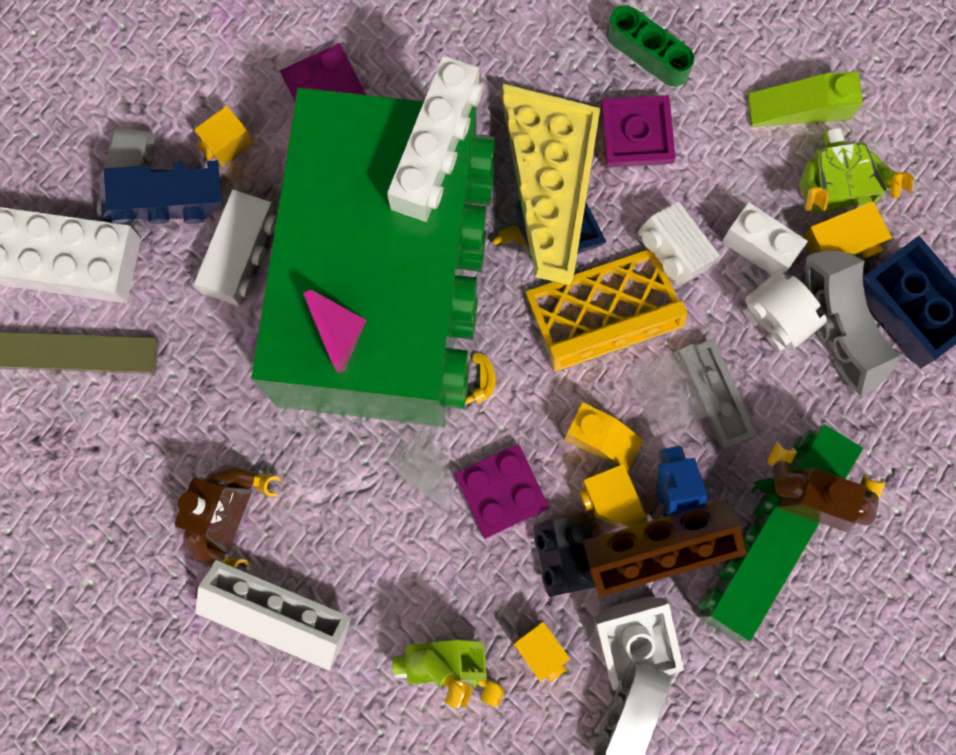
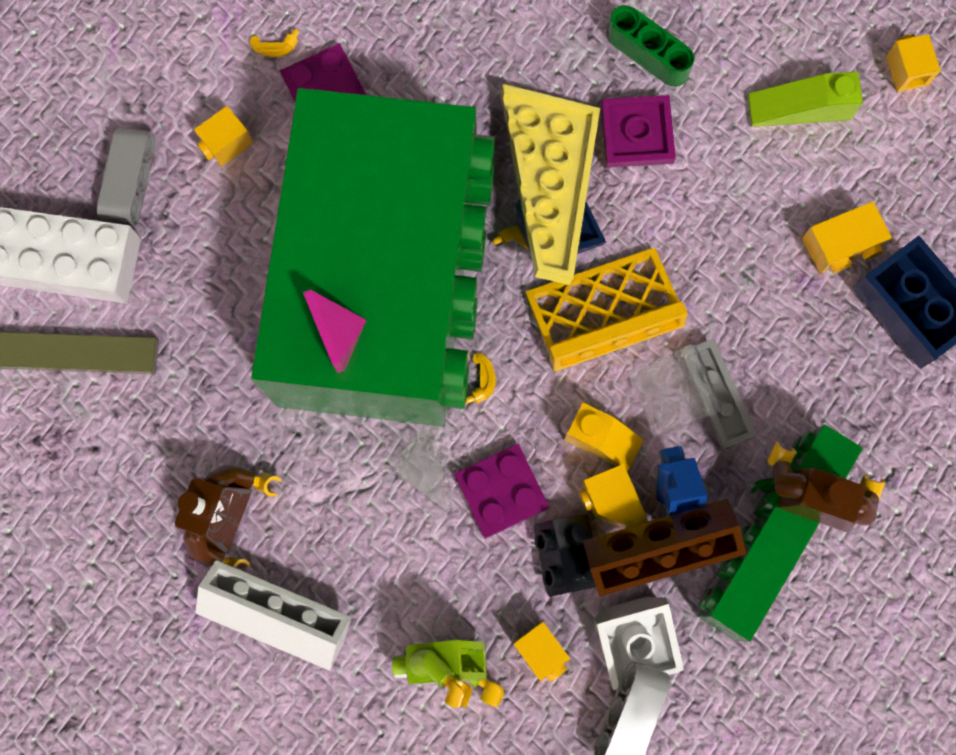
dark blue wedge [99,160,222,224] -> none
white brick [194,189,277,306] -> none
white brick [387,56,484,222] -> none
white brick [638,201,721,286] -> none
white brick [722,202,808,276] -> none
white brick [743,269,827,352] -> none
lime torso [798,128,914,214] -> none
light grey brick [805,251,900,396] -> none
none -> yellow piece [250,29,299,58]
none -> yellow brick [886,34,941,92]

